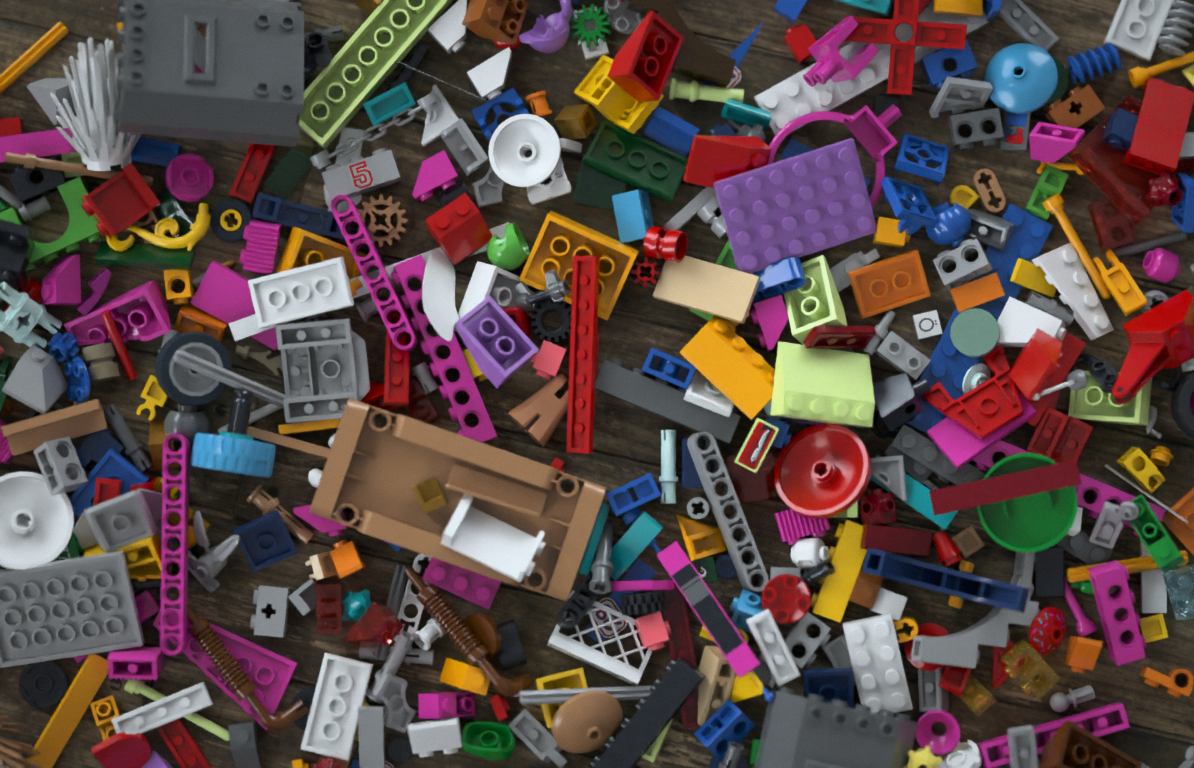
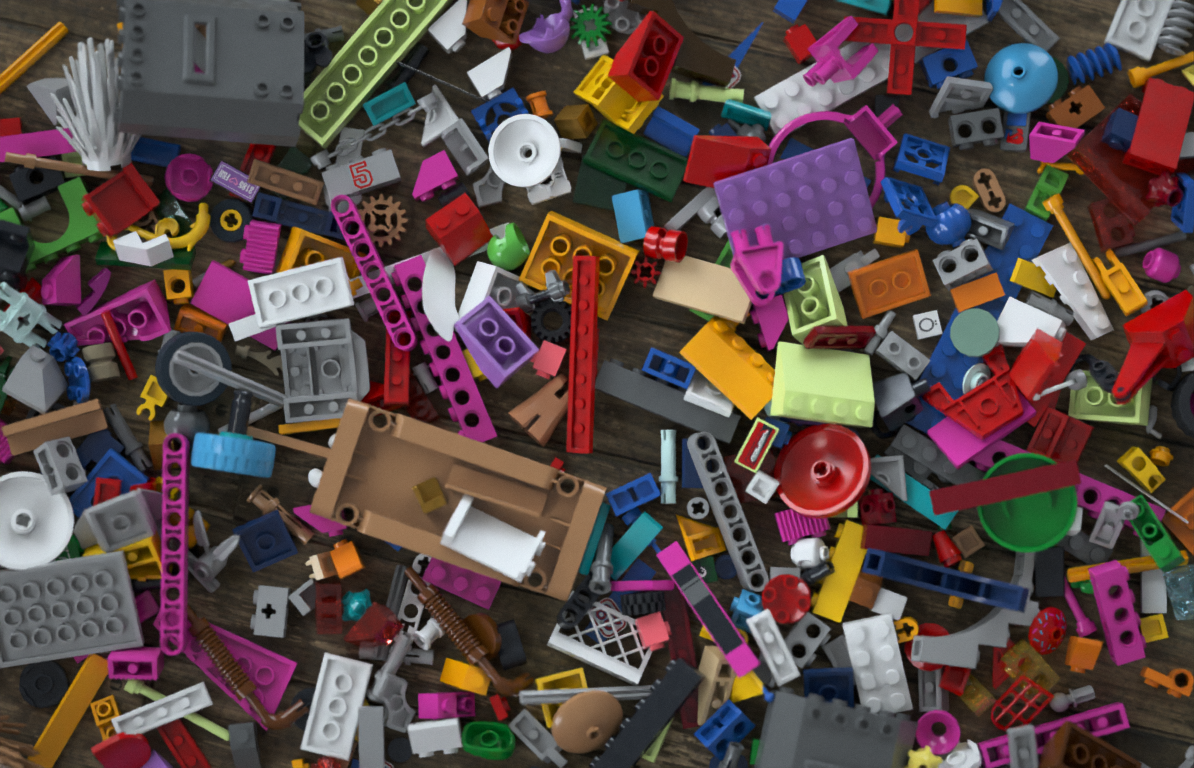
none -> white slope [113,231,174,266]
none -> medium lavender tile [209,160,262,205]
none -> medium nougat tile [247,159,324,206]
none -> dark pink piece [730,225,783,307]
none -> white tile [745,469,779,504]
none -> red window [991,674,1054,732]

